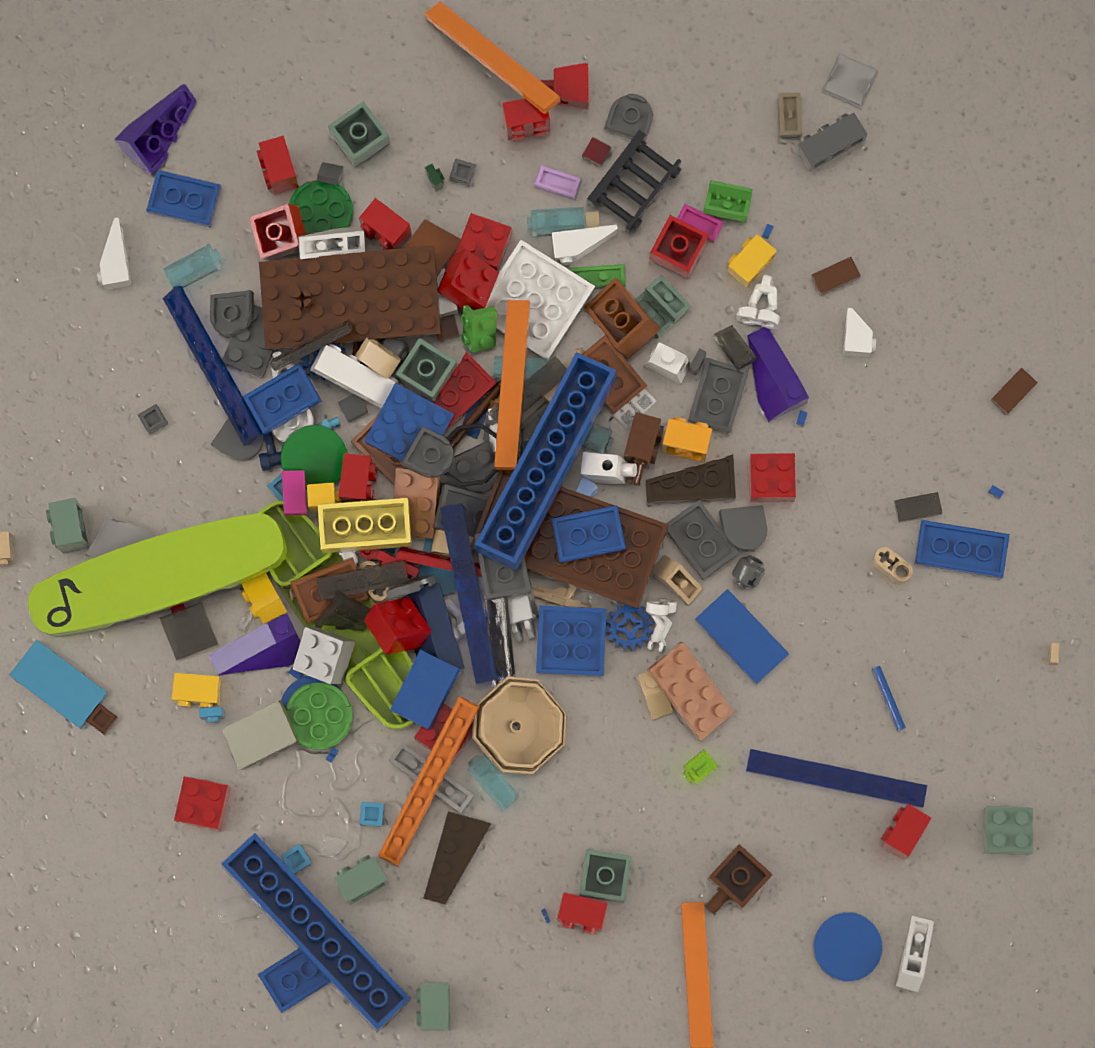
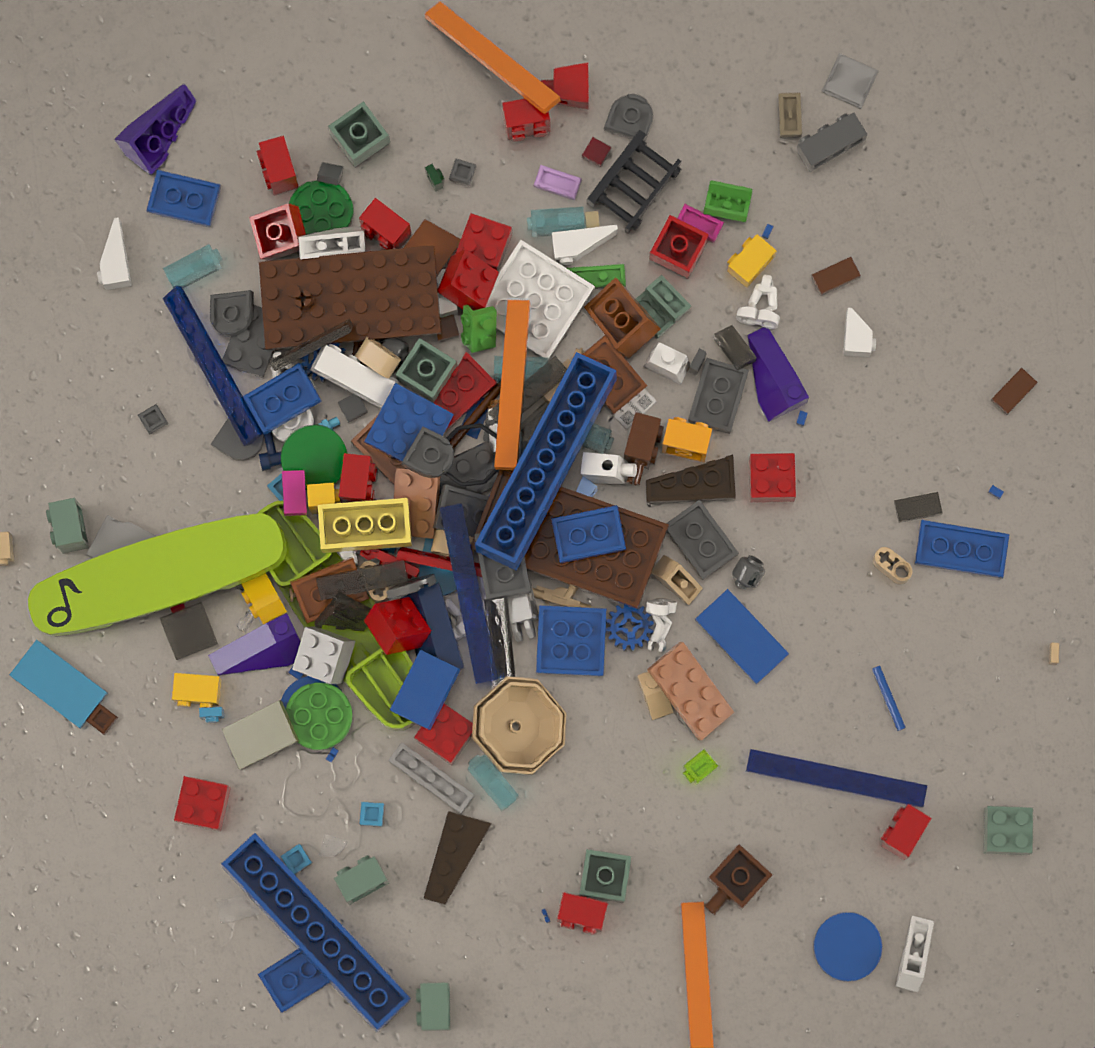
orange tile [378,696,480,866] -> none
dark grey tile [719,505,767,552] -> none

